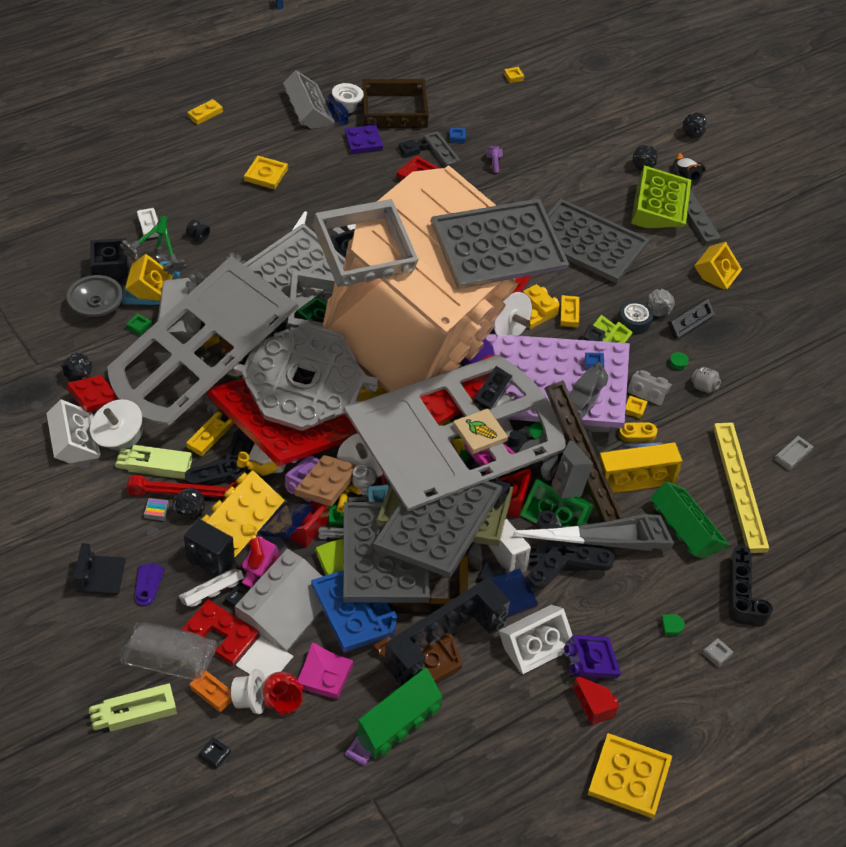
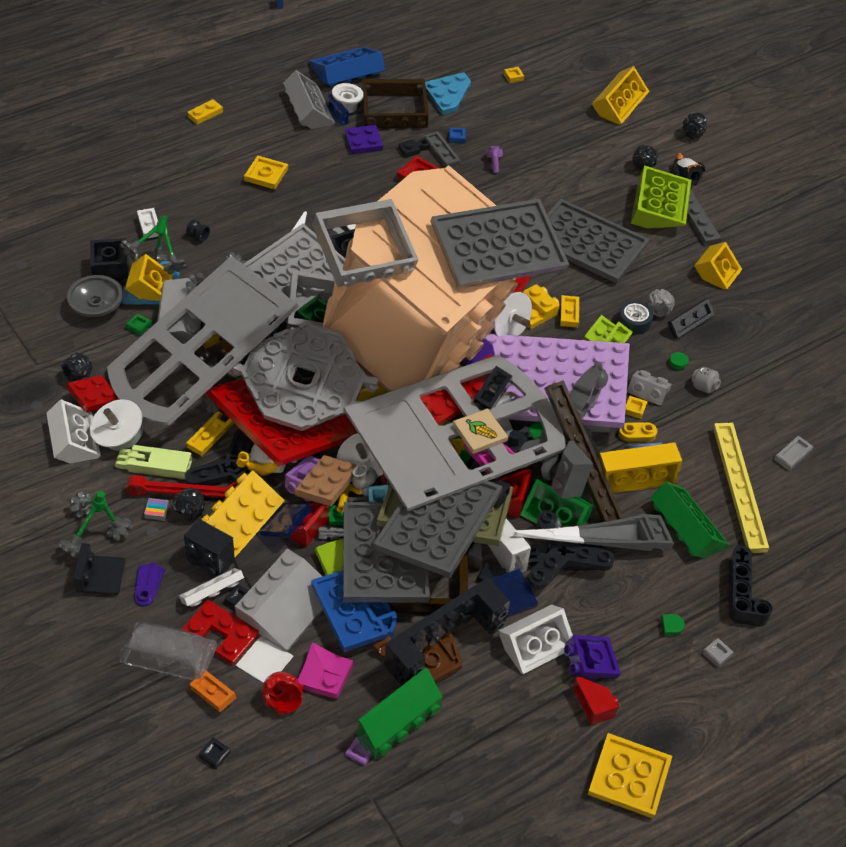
yellowish green hinge [89,683,177,732] -> none
white piece [231,669,266,714] -> none
torso [241,524,281,588] -> none
black tile [582,324,605,341] -> none
blue tile [585,352,604,370] -> none
none -> dark grey plant [58,491,133,557]
none -> blue slope [309,47,385,86]
none -> dark azure plate [425,72,471,115]
none -> yellow slope [592,66,650,125]

